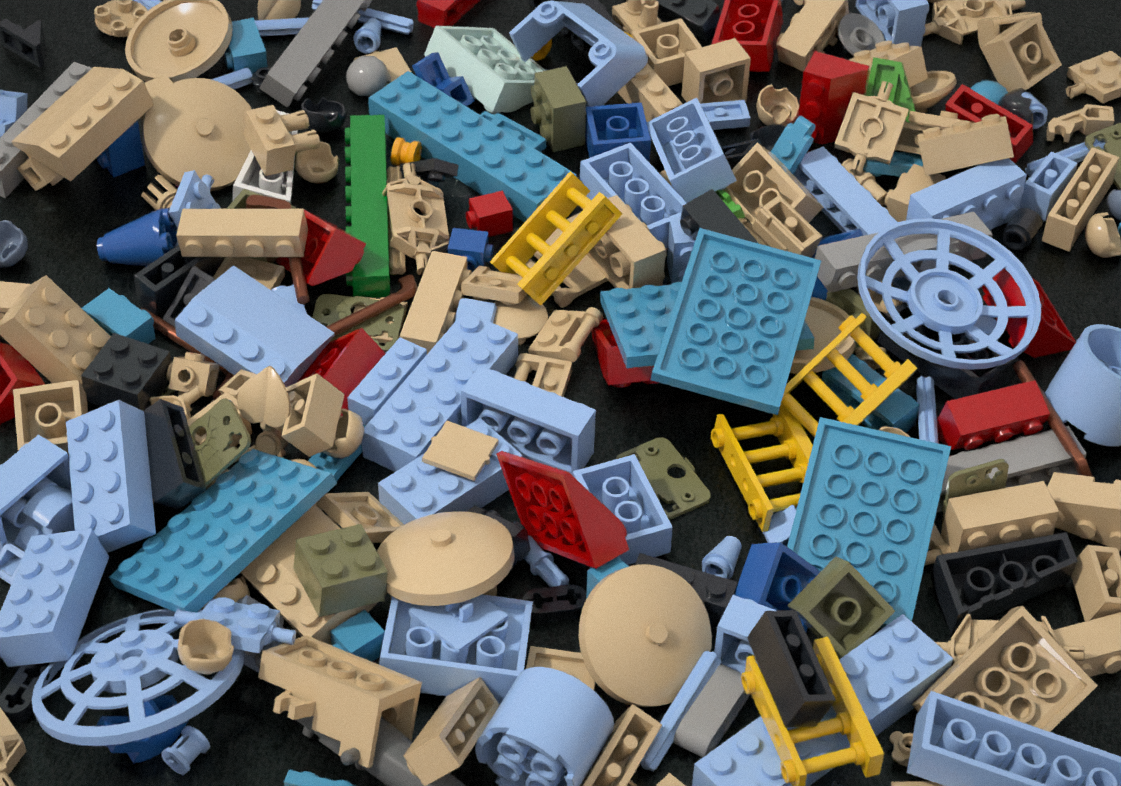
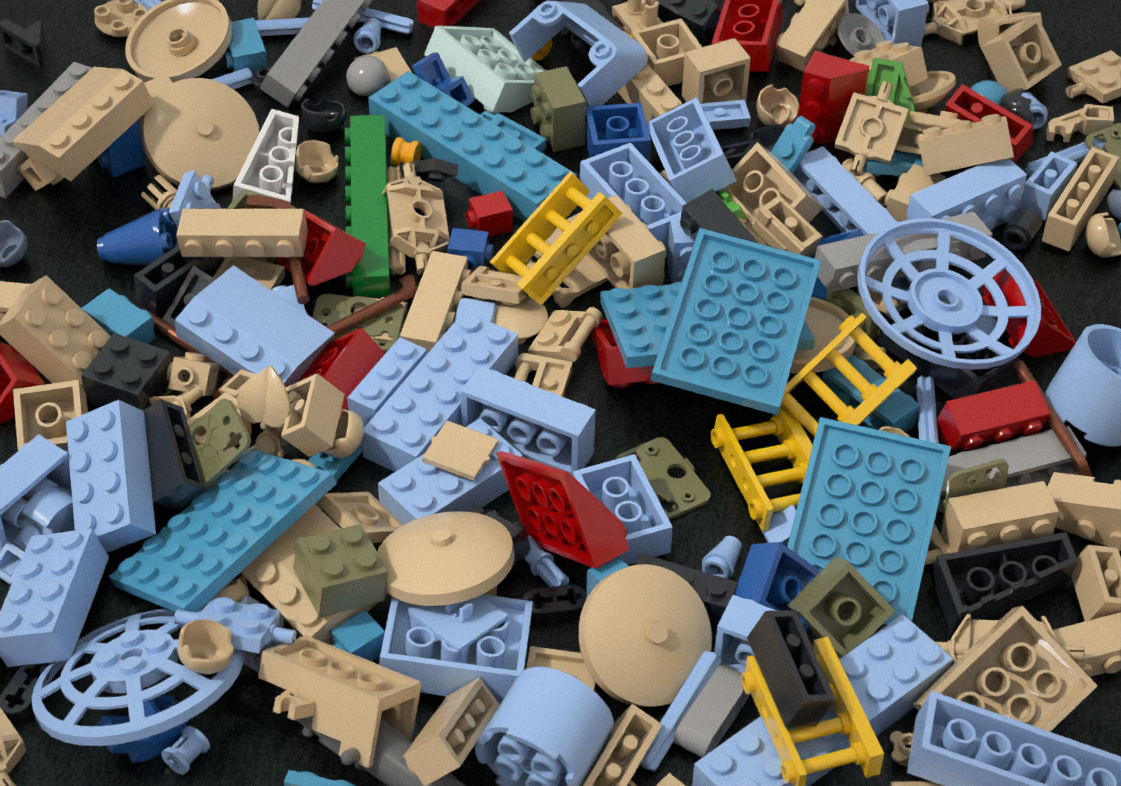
tan brick [244,105,320,176] -> none

